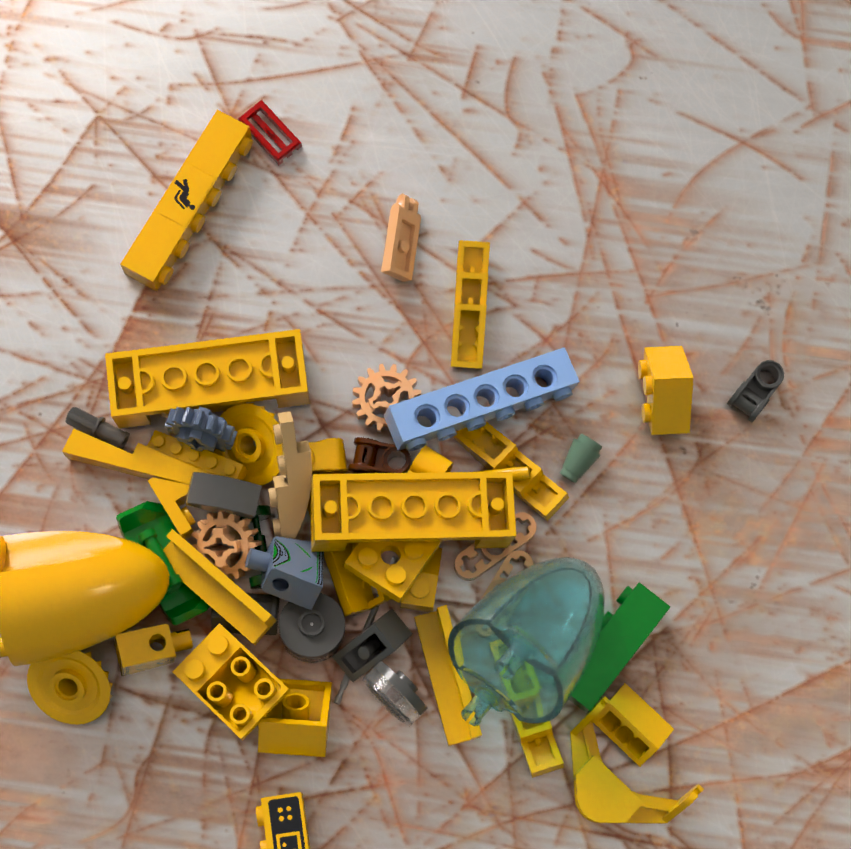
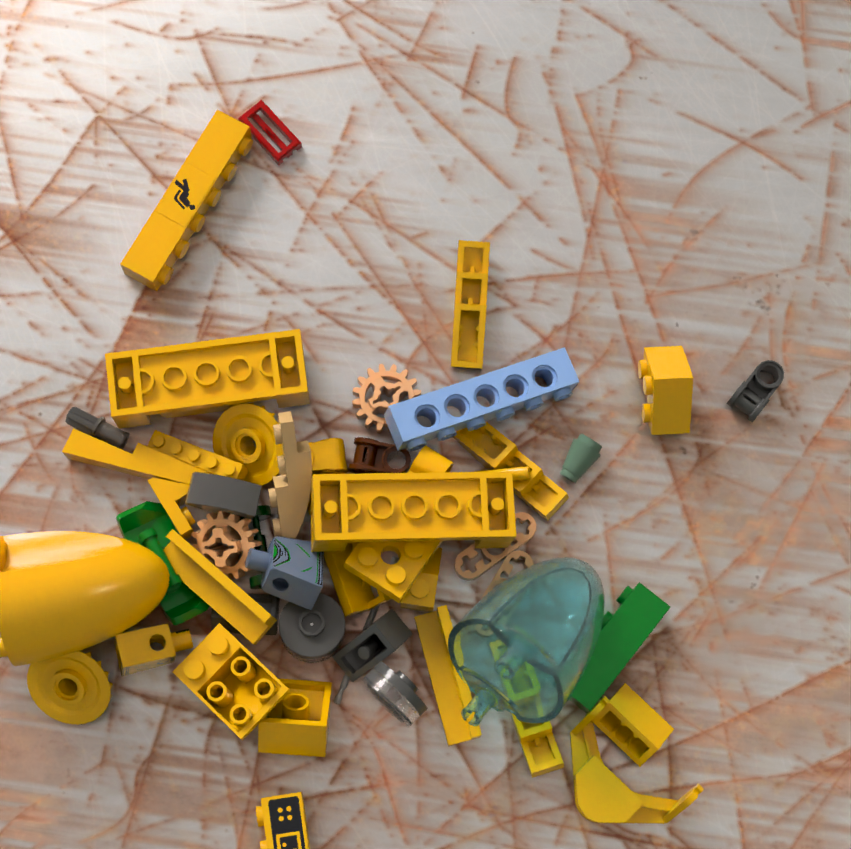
sand blue gear [164,407,237,452] -> none
light nougat hinge [381,194,421,282] -> none

